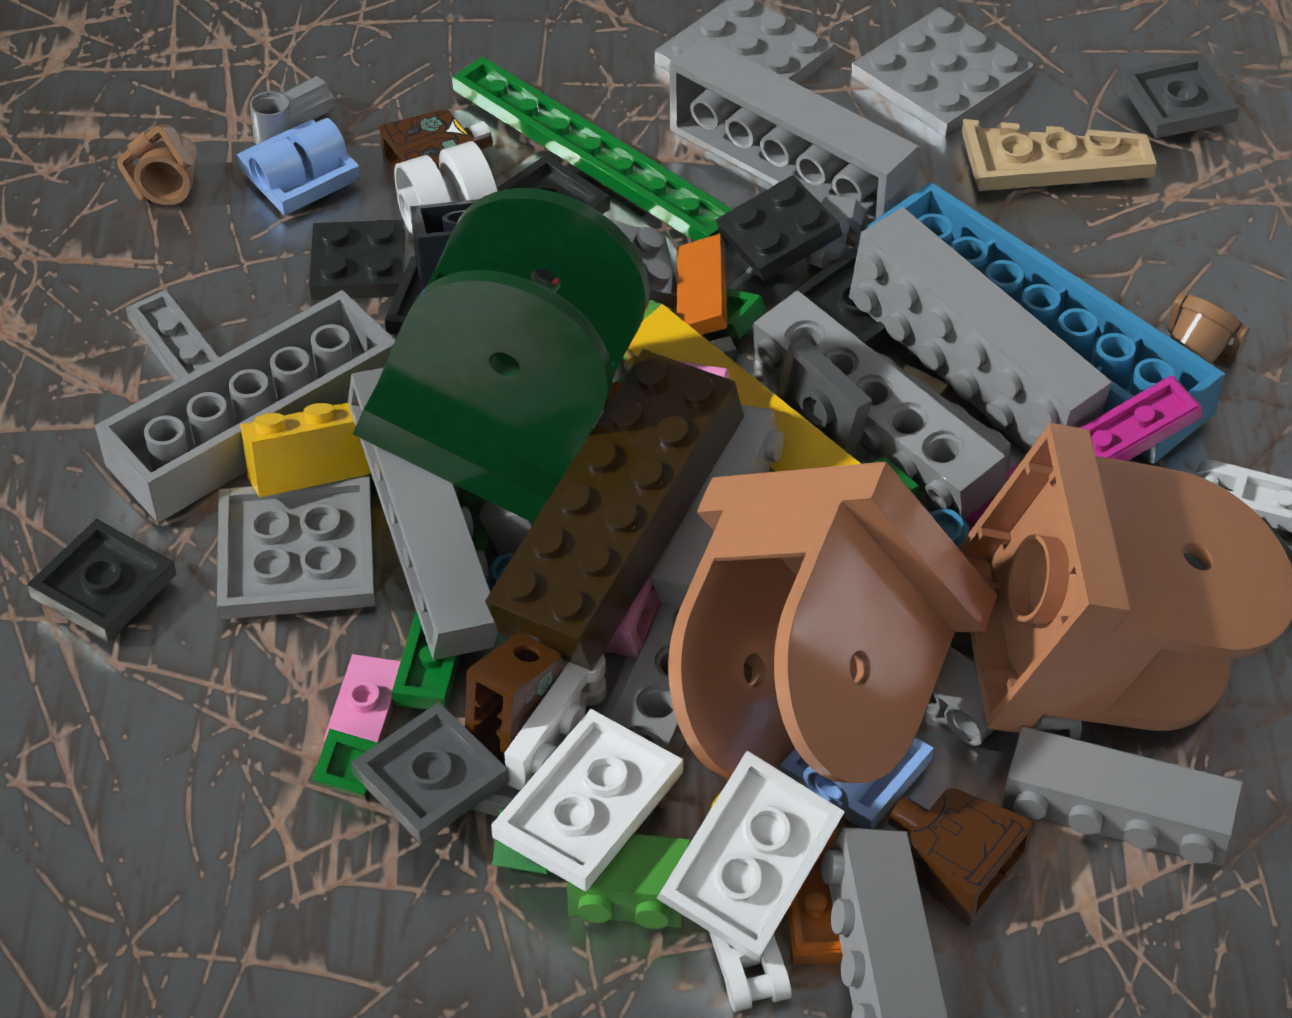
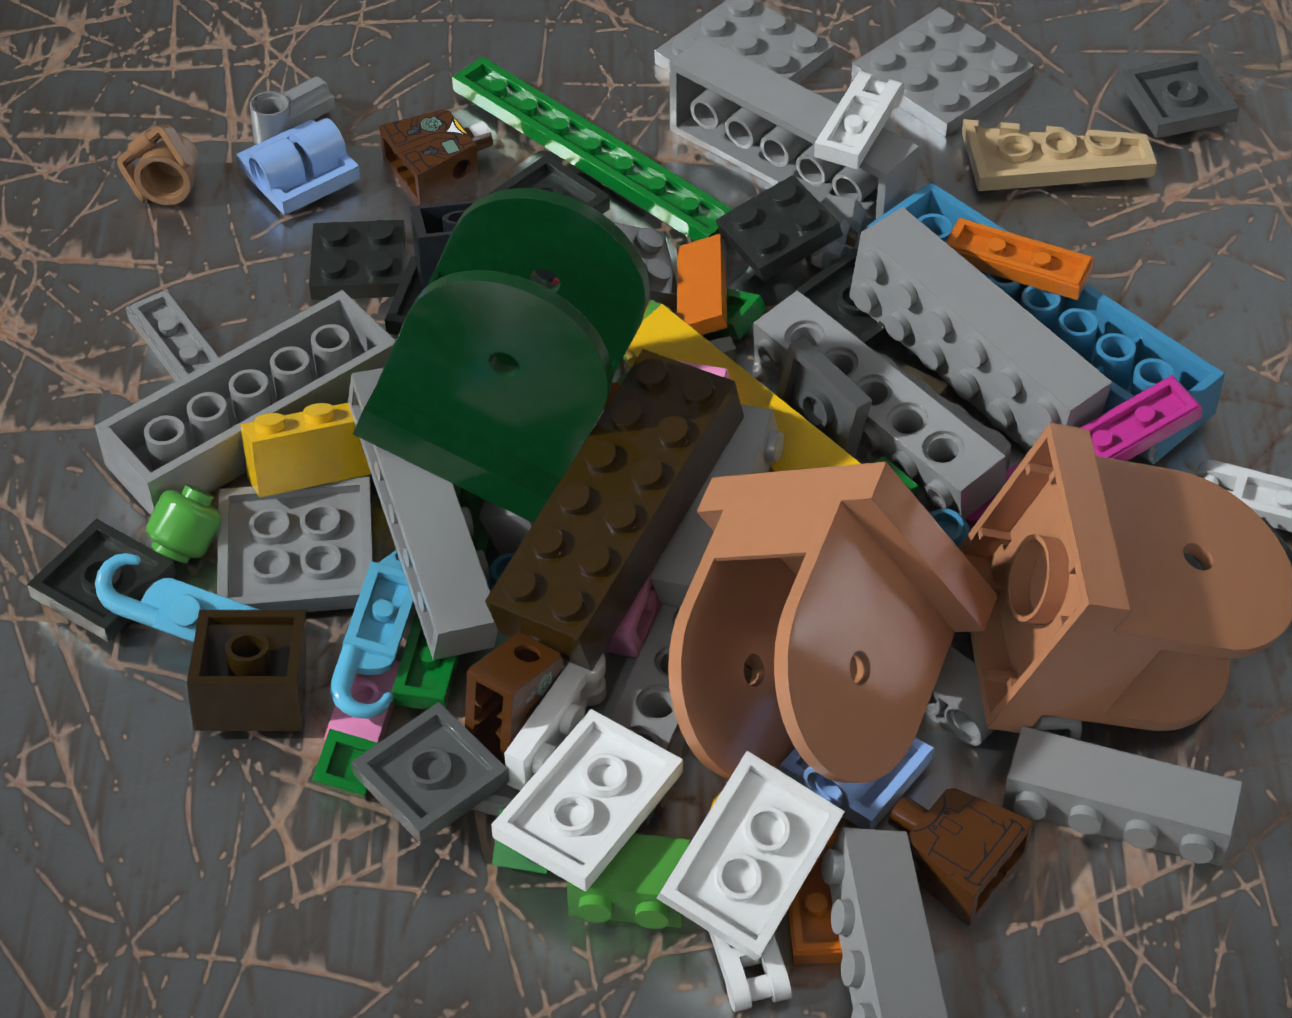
white wheel [394,141,497,238] -> none
medium nougat piece [1167,292,1250,365] -> none
none -> medium azure plate [95,553,259,643]
none -> bright green head [146,484,222,563]
none -> dark brown slope [187,610,307,731]
none -> medium azure plate [330,550,414,719]
none -> white plate [814,71,905,170]
none -> orange tile [946,218,1095,300]

